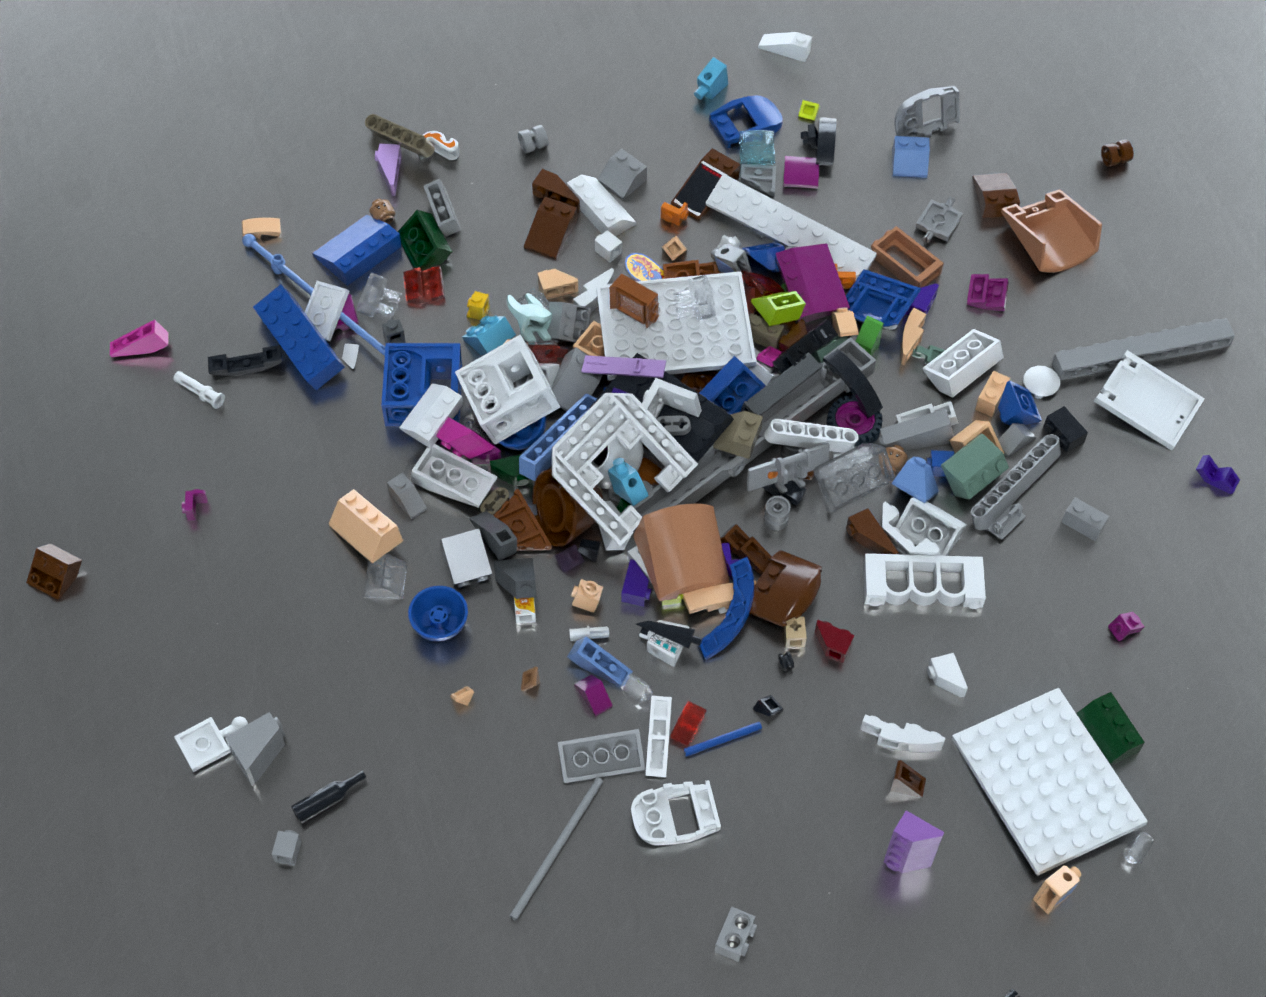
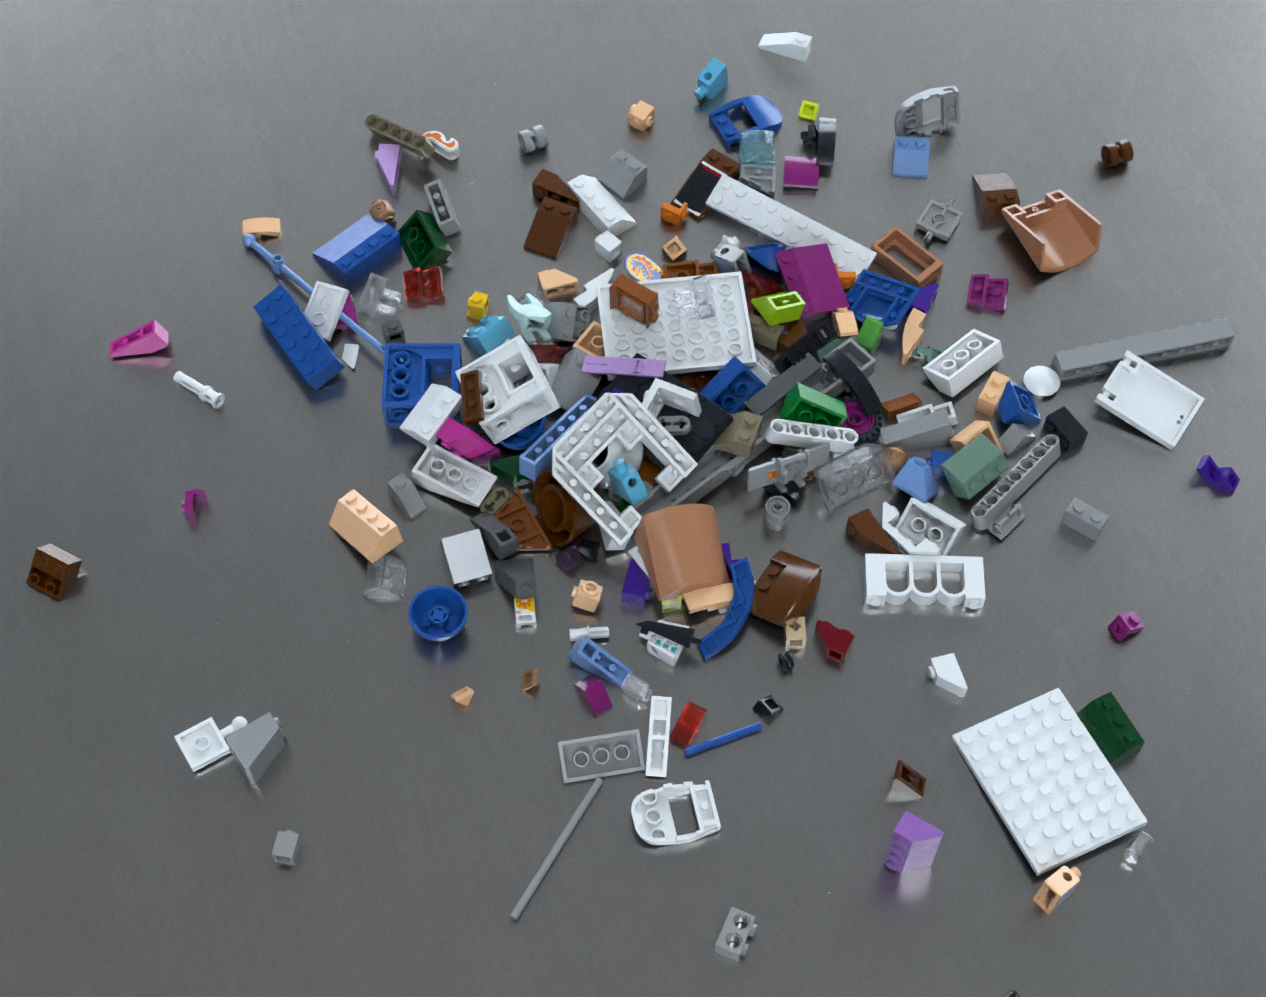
black slope [208,345,282,376] -> none
black piece [291,771,367,824] -> none
reddish brown slope [720,524,772,575] -> none
dark pink tile [756,346,783,367] -> none
white slope [860,714,945,752] -> none
none -> reddish brown plate [460,369,484,425]
none -> light nougat brick [627,100,655,132]
none -> green slope [779,382,847,427]
none -> dark orange slope [881,393,922,419]

